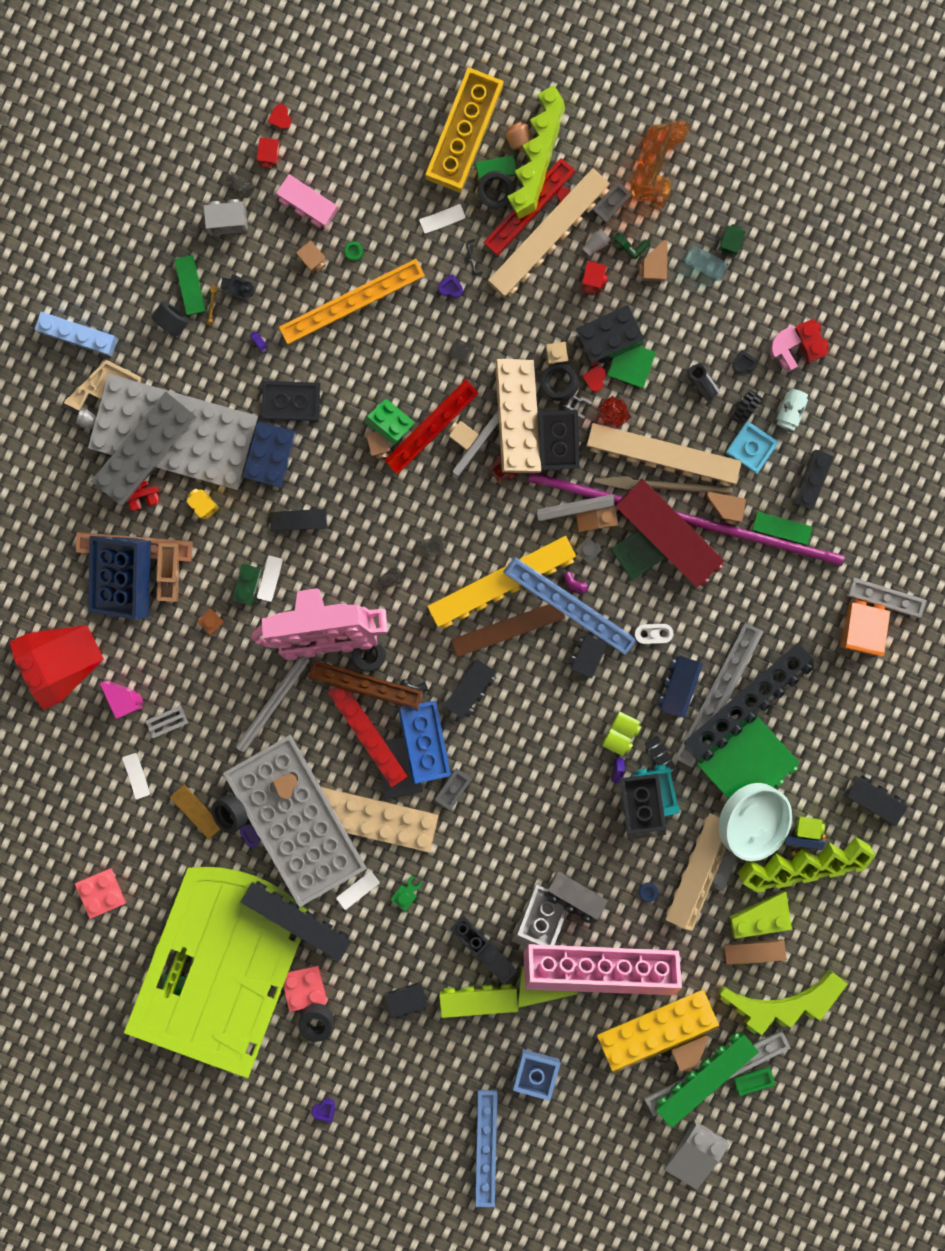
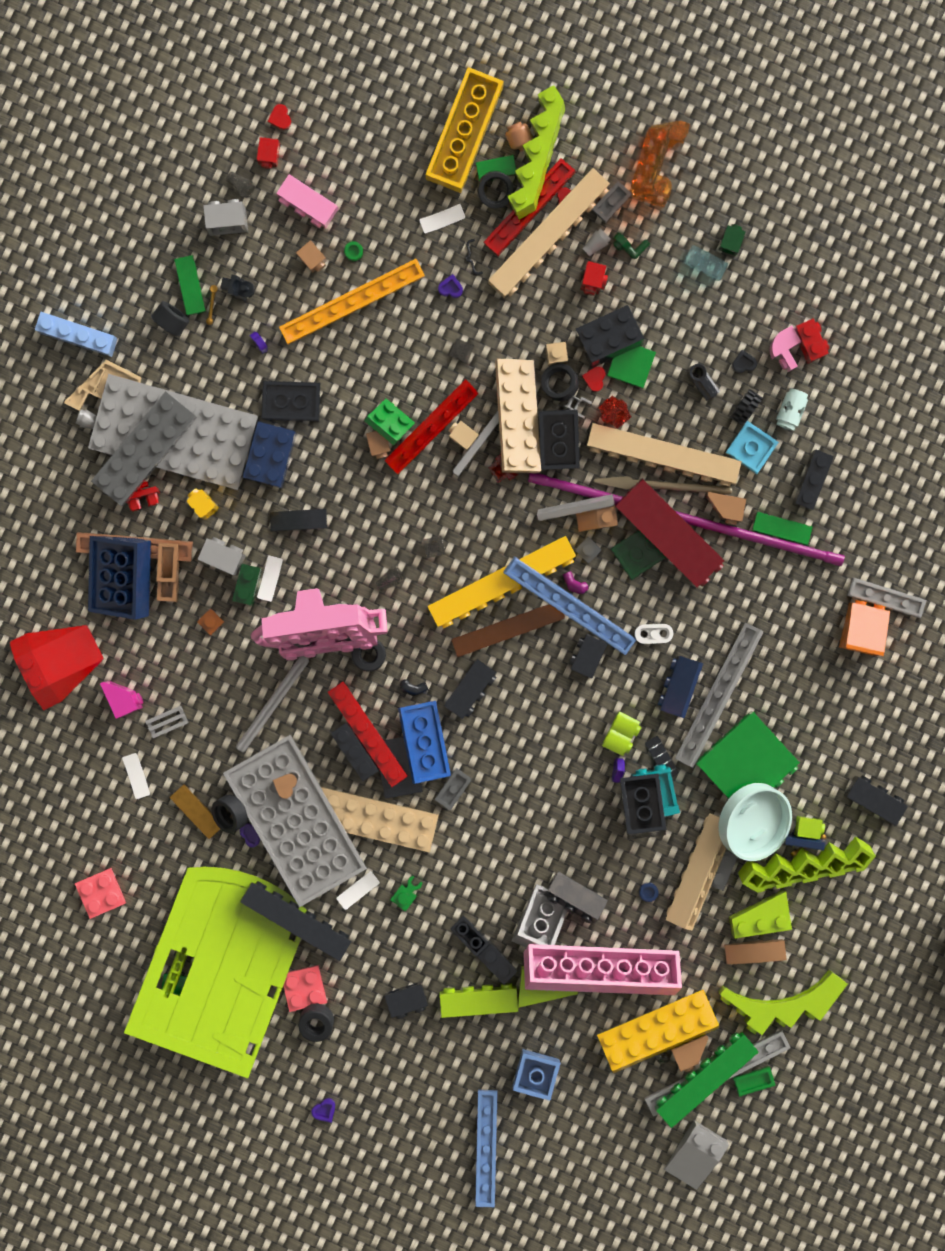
reddish brown tile [308,660,424,711] -> none
medium nougat slope [639,240,668,282] -> none
black brick [684,643,814,764] -> none
none -> light grey brick [198,537,246,576]
none -> black brick [330,722,379,781]

